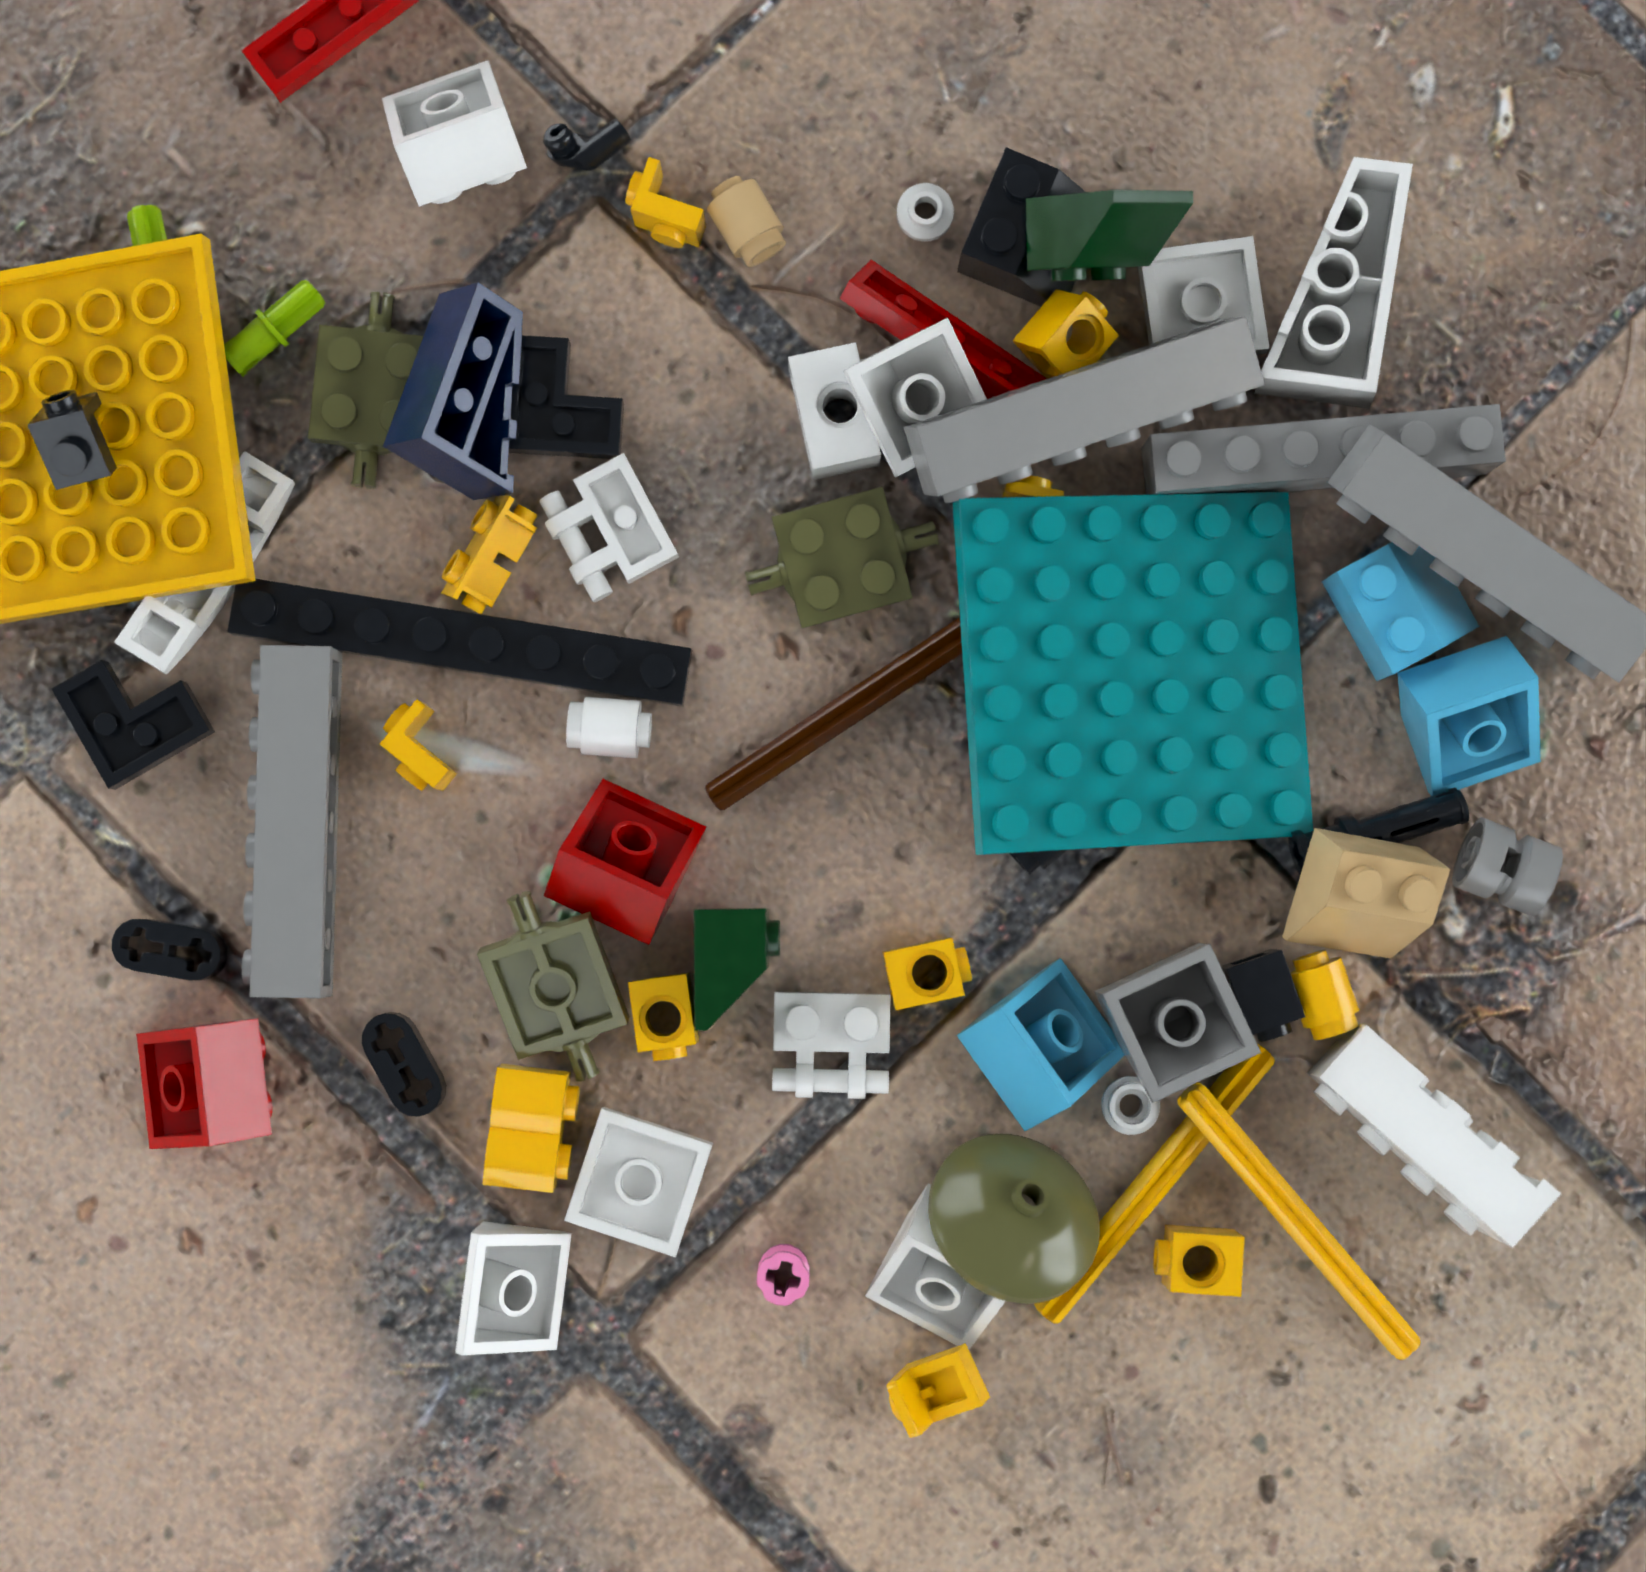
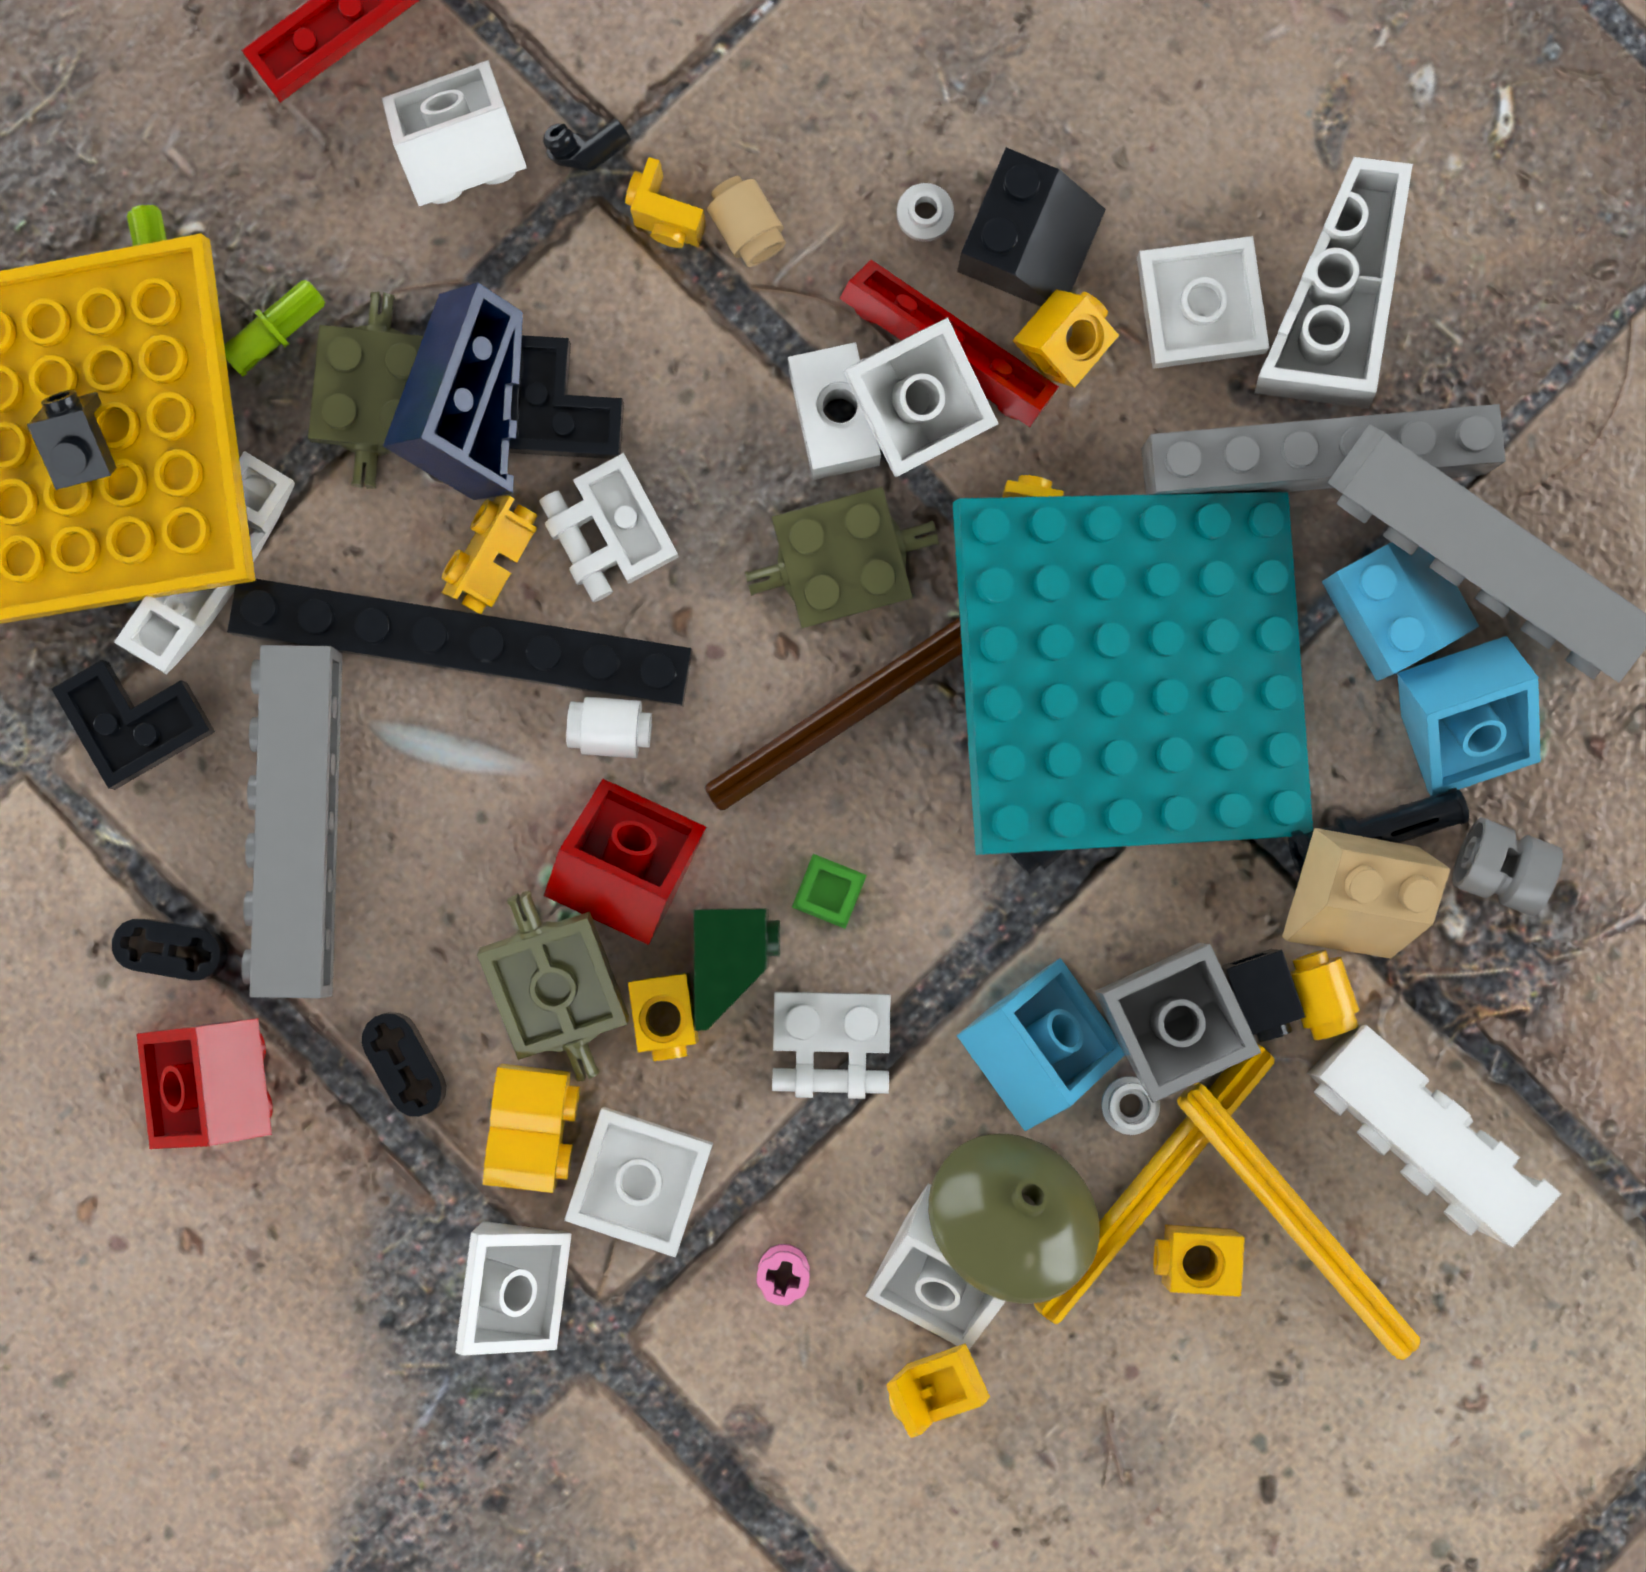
yellow bracket [380,699,458,791] -> none
yellow brick [882,937,972,1010] -> none
light grey brick [903,316,1265,503] -> none
dark green slope [1026,190,1193,281] -> none
none -> bright green tile [792,854,867,929]

